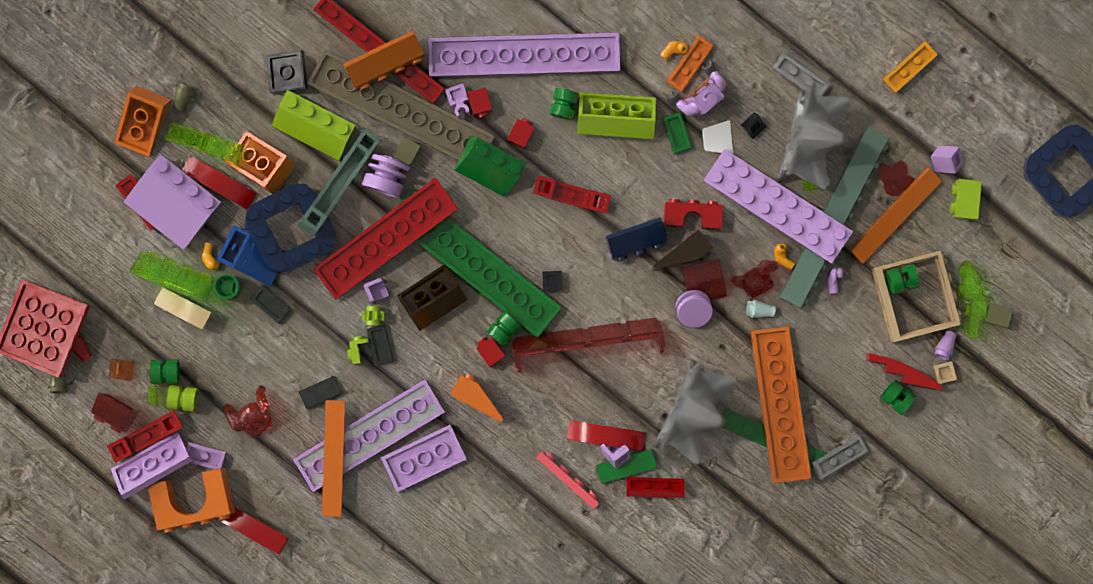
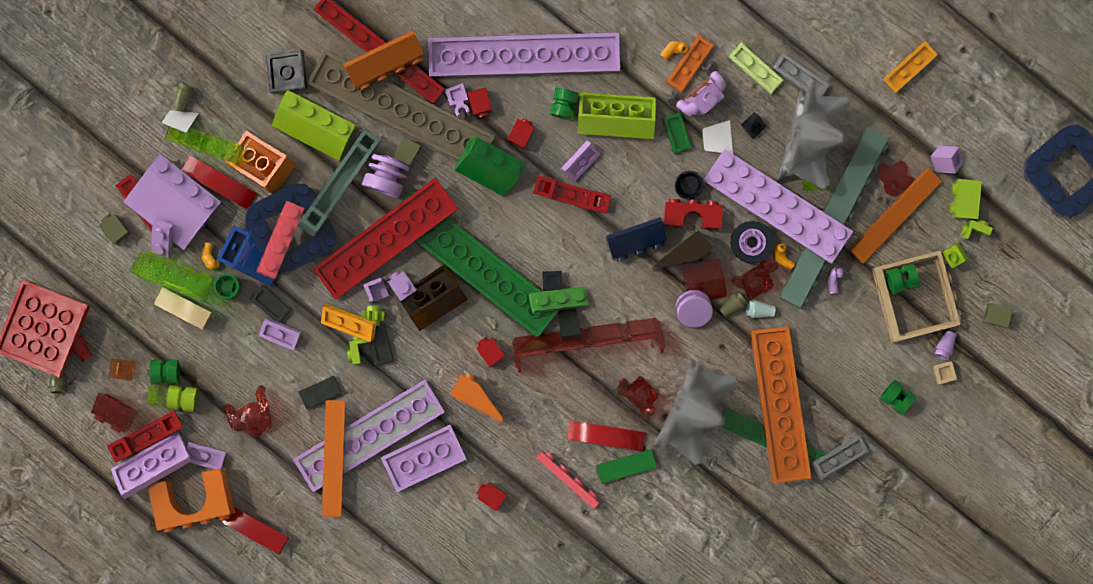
orange slope [114,86,171,157] -> none
green wheel [486,311,522,347] -> none
lavender panel [600,444,631,469] -> none
red plate [626,477,685,498] -> none
red slope [866,353,942,390] -> none
clear neon green slope [958,261,986,339] -> none
none -> olive brick [99,214,131,245]
none -> lavender plate [151,219,173,258]
none -> white sticker [162,110,199,132]
none -> coral plate [256,201,305,279]
none -> lavender plate [258,317,302,351]
none -> light orange plate [321,304,376,342]
none -> lavender bracket [388,271,416,301]
none -> red brick [476,482,507,511]
none -> bright green plate [529,287,589,314]
none -> pearl dark grey tile [557,308,581,341]
none -> lavender plate [561,141,600,182]
none -> clear red hair [617,376,660,420]
none -> black hair [674,170,704,200]
none -> olive cone [719,291,748,317]
none -> yellowish green tile [728,42,784,95]
none -> black wheel [730,221,773,263]
none -> lime bracket [942,242,968,269]
none -> lime bracket [961,220,993,240]

